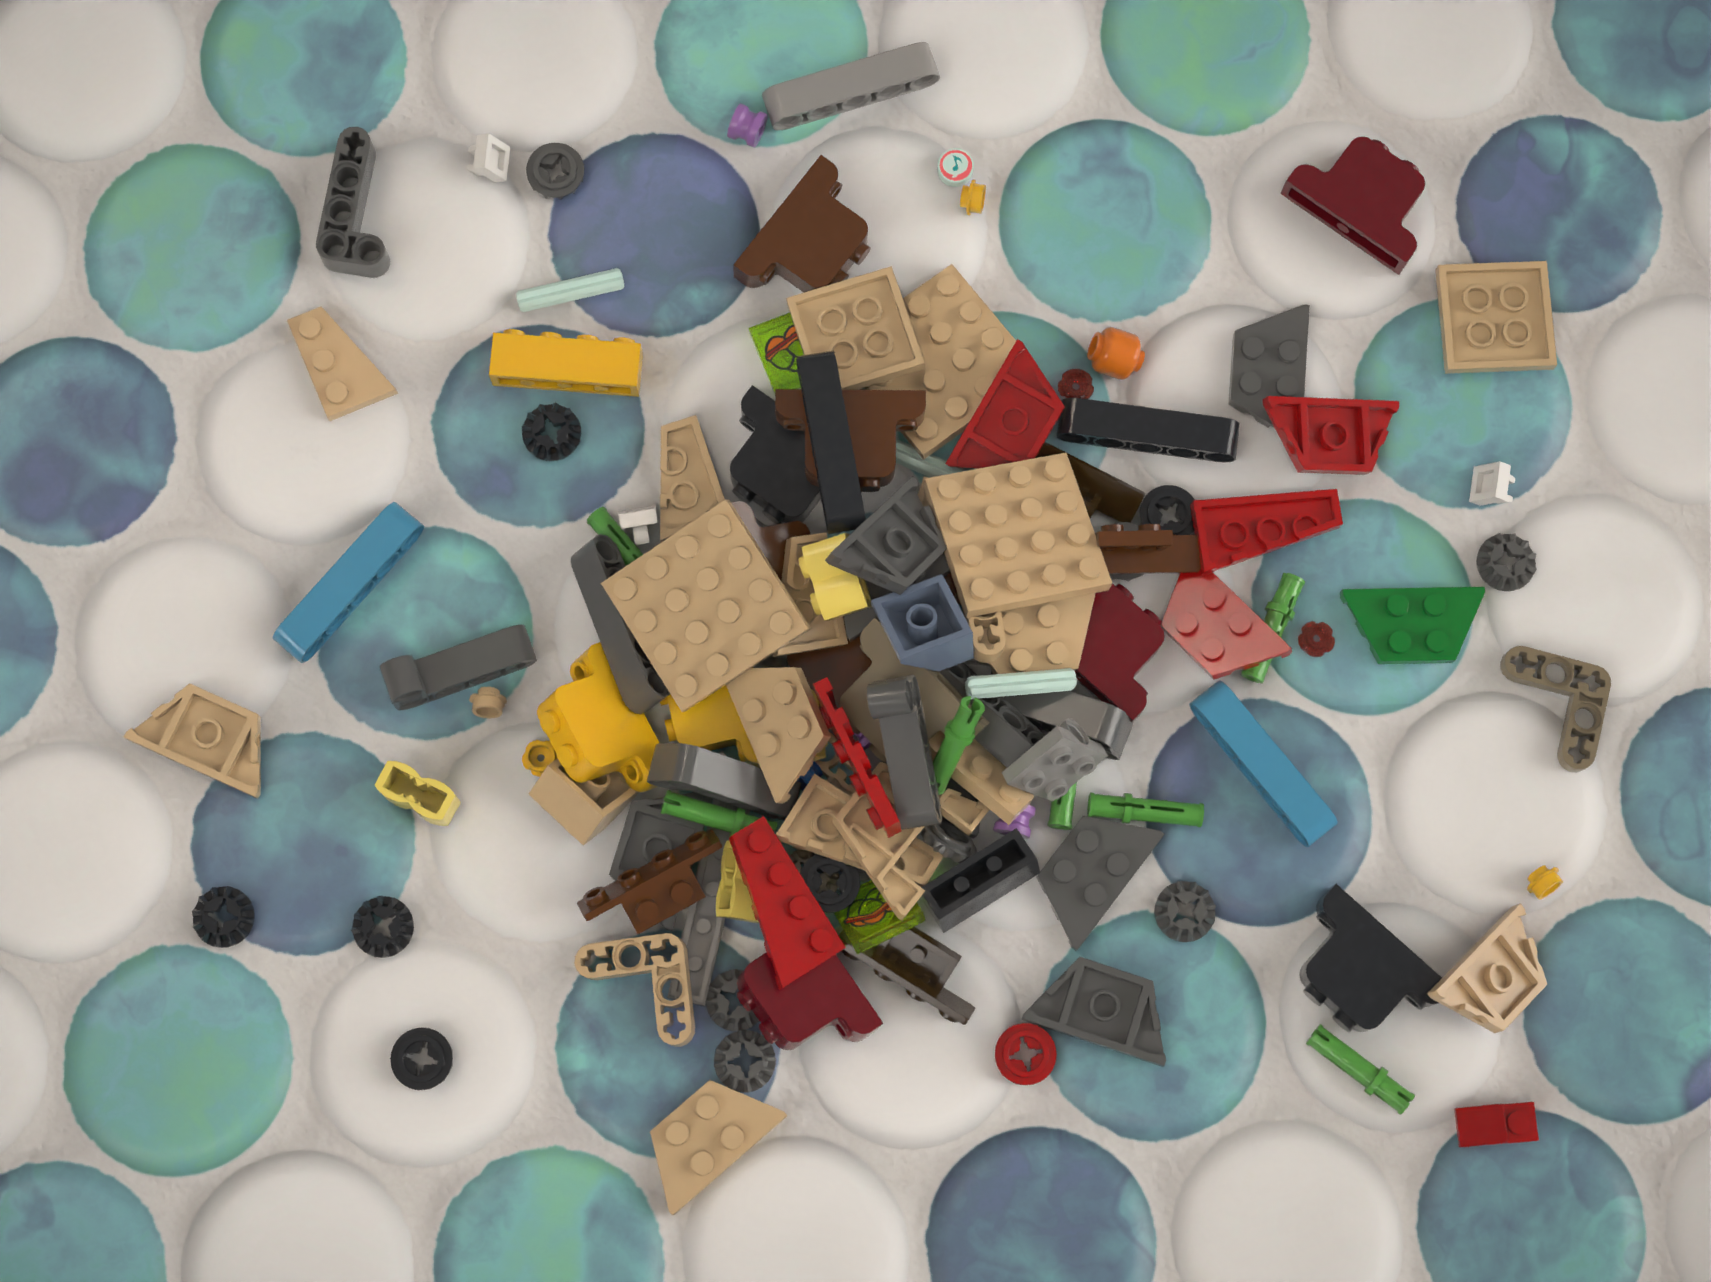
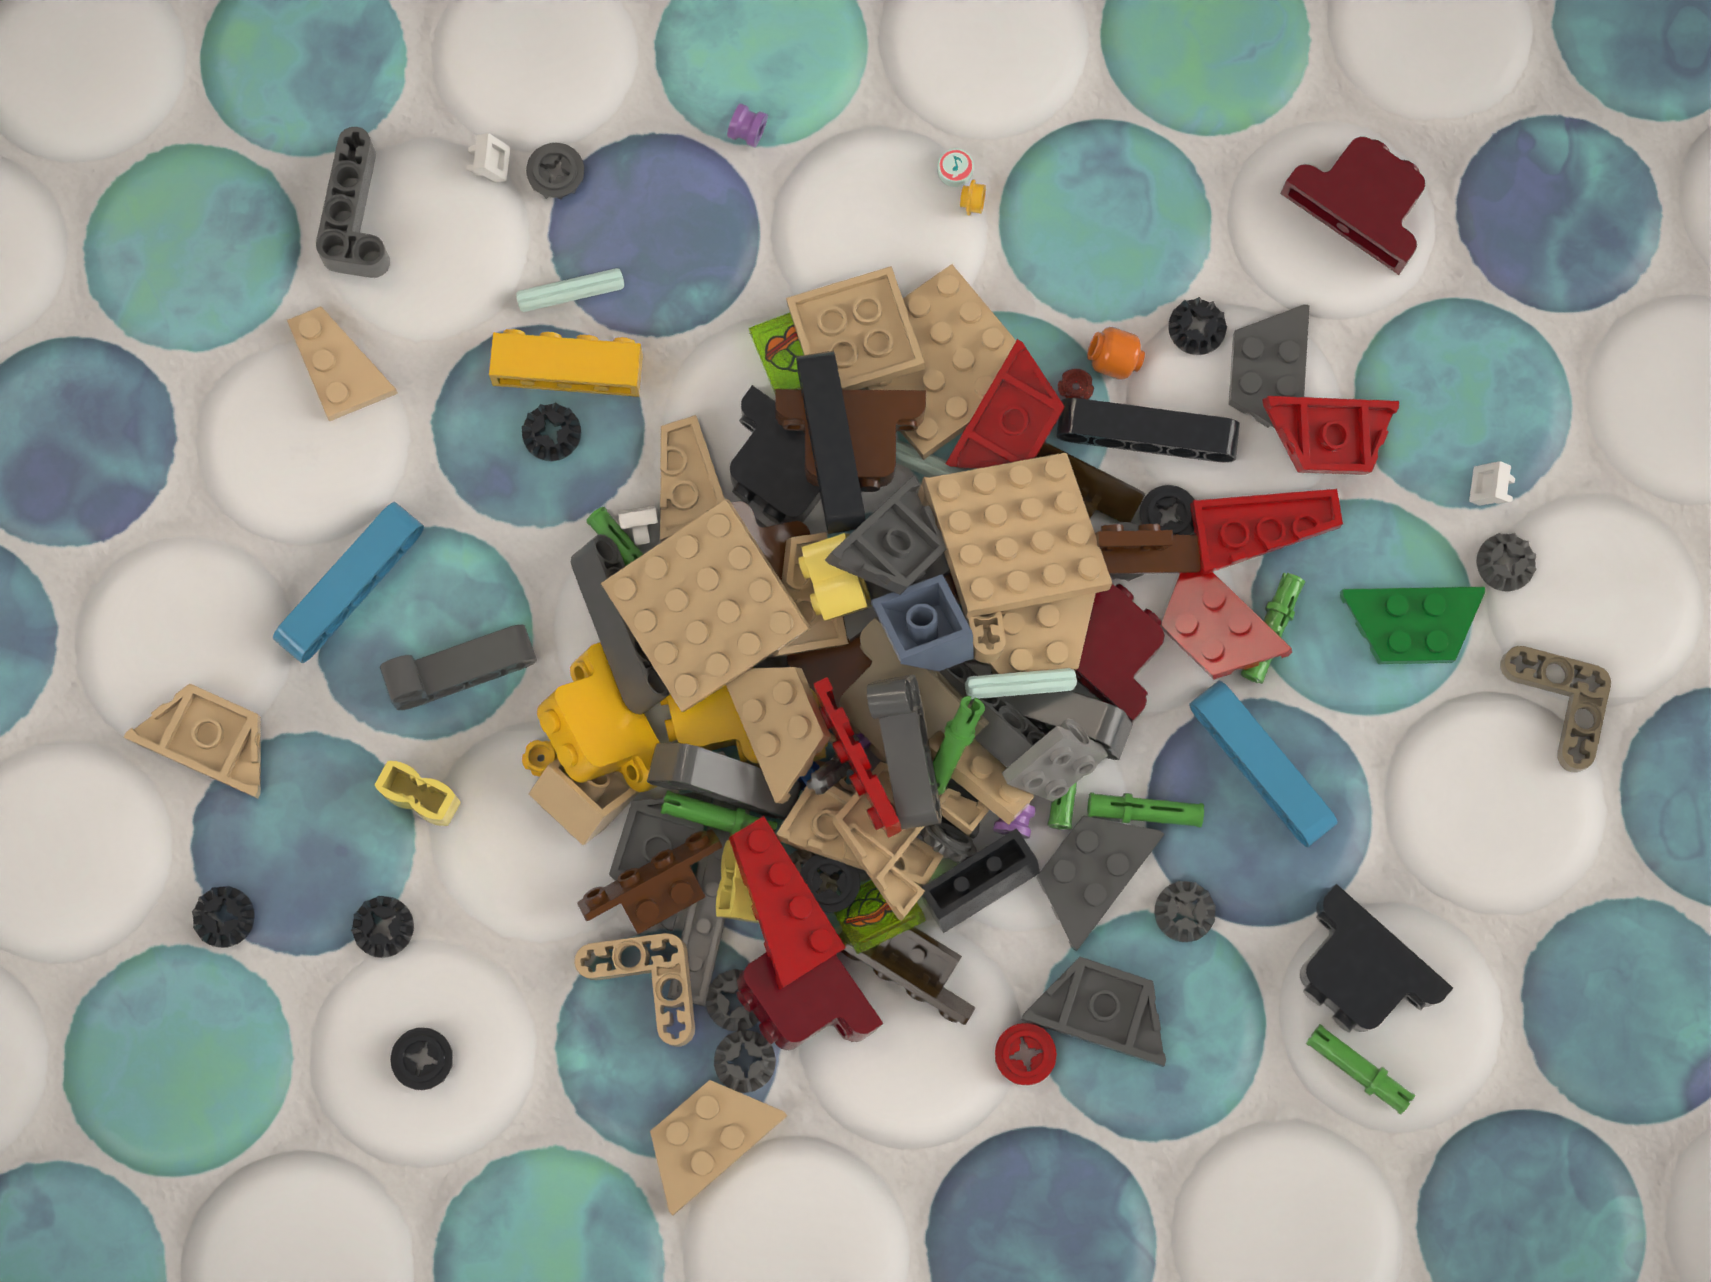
tan plate [469,687,507,719] -> none
reddish brown brick [733,155,871,293] -> none
light grey beam [762,42,940,130] -> none
clear red plate [1298,621,1335,657] -> none
tan wing [1427,903,1547,1033] -> none
tan plate [1435,261,1557,374] -> none
red slope [1454,1102,1539,1147] -> none
yellow plate [1527,865,1563,900] -> none
none -> dark grey axle [807,755,851,795]
none -> black gear [1168,297,1228,355]

